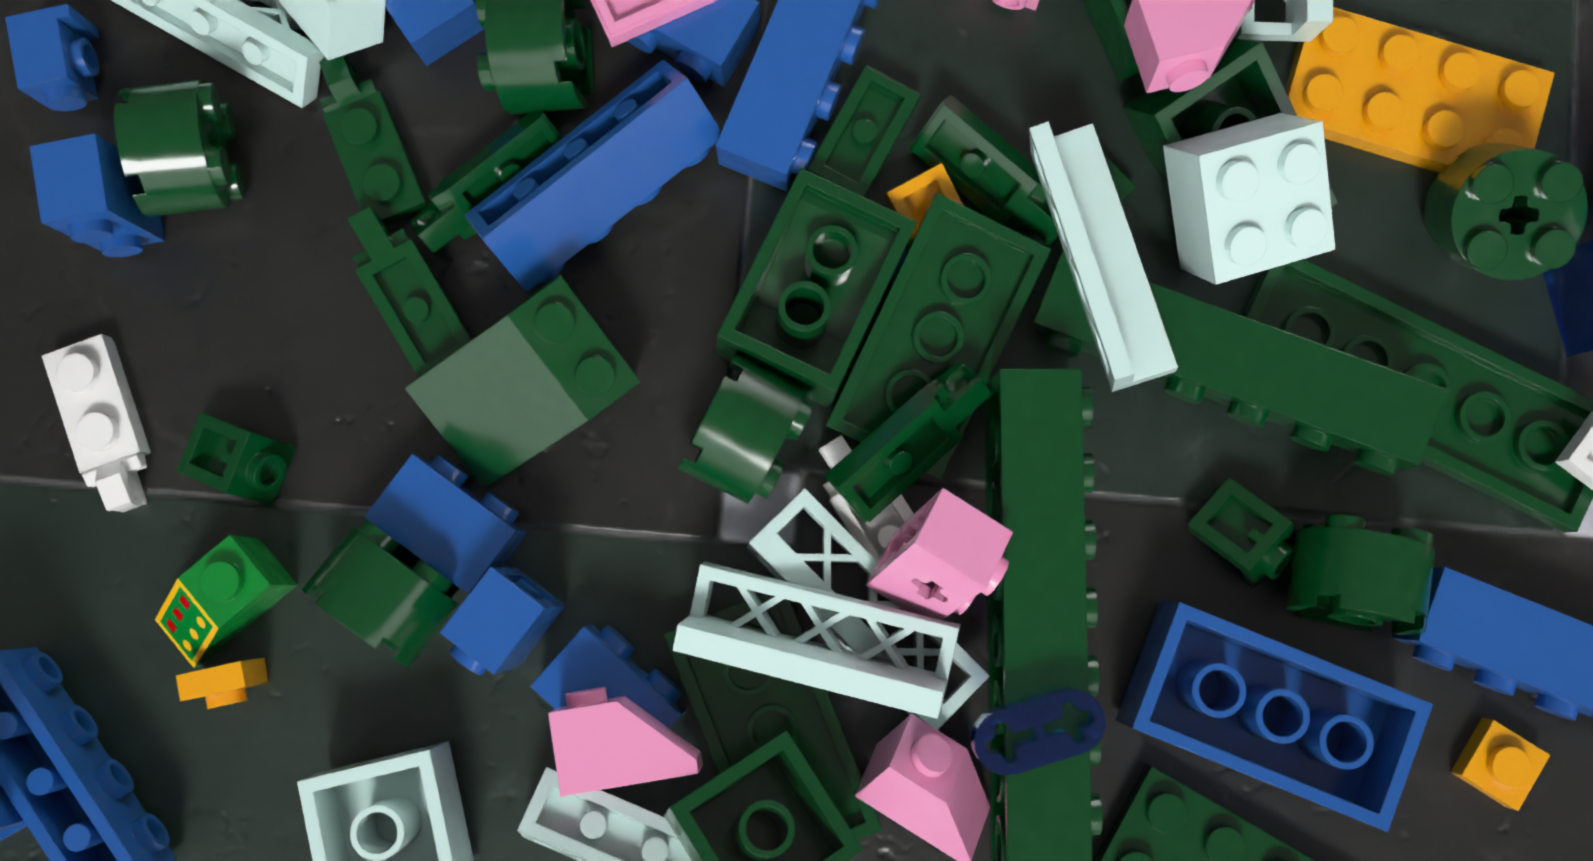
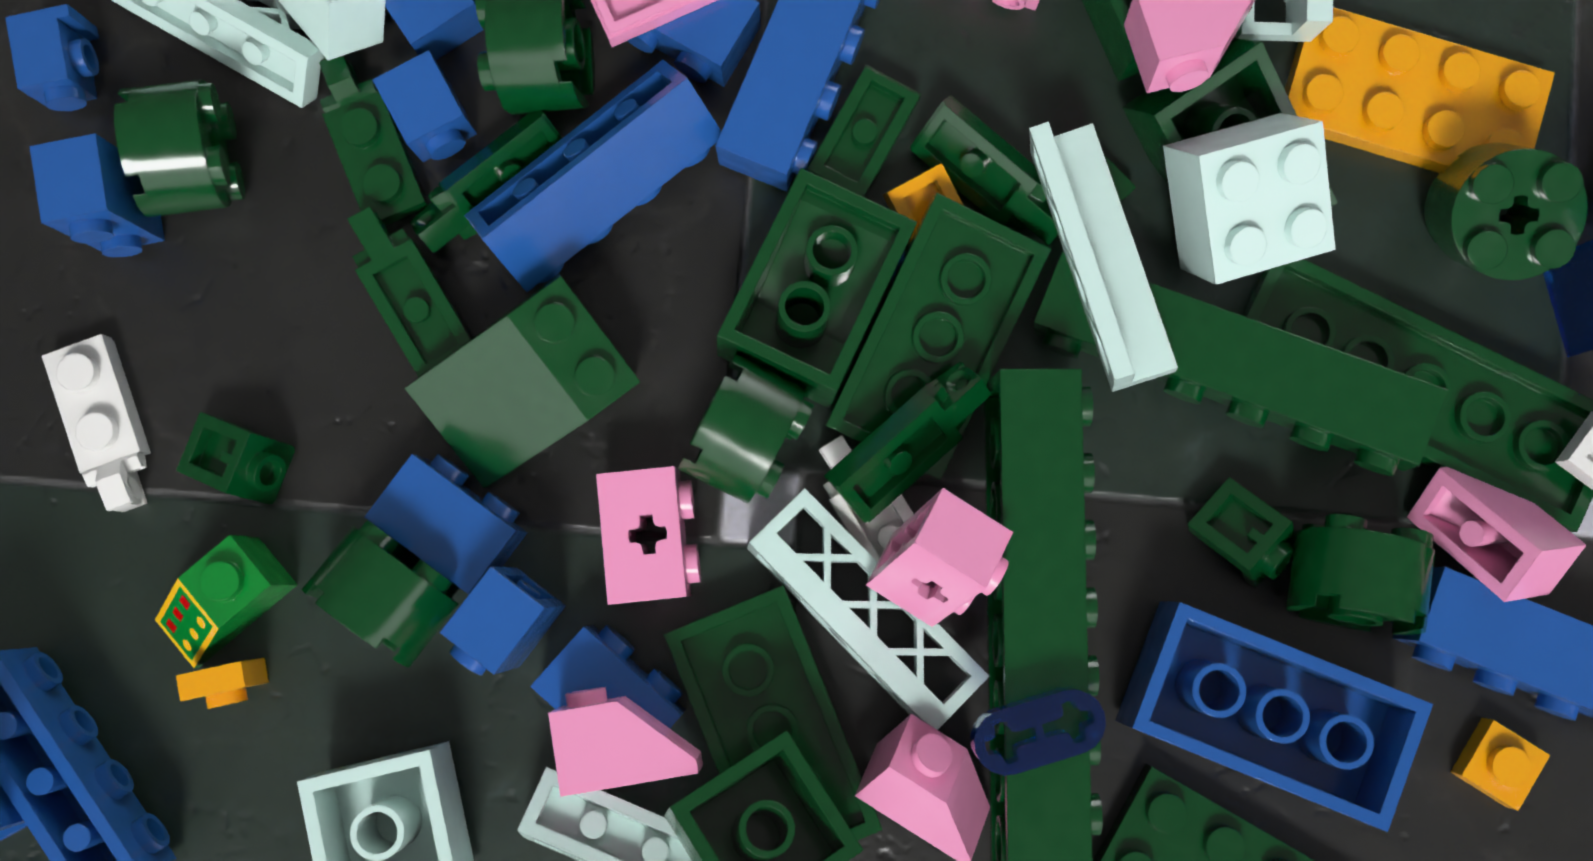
light aqua fence [673,561,961,719] -> none
none -> blue brick [372,50,477,162]
none -> bright pink brick [596,466,701,605]
none -> bright pink slope [1407,467,1586,602]

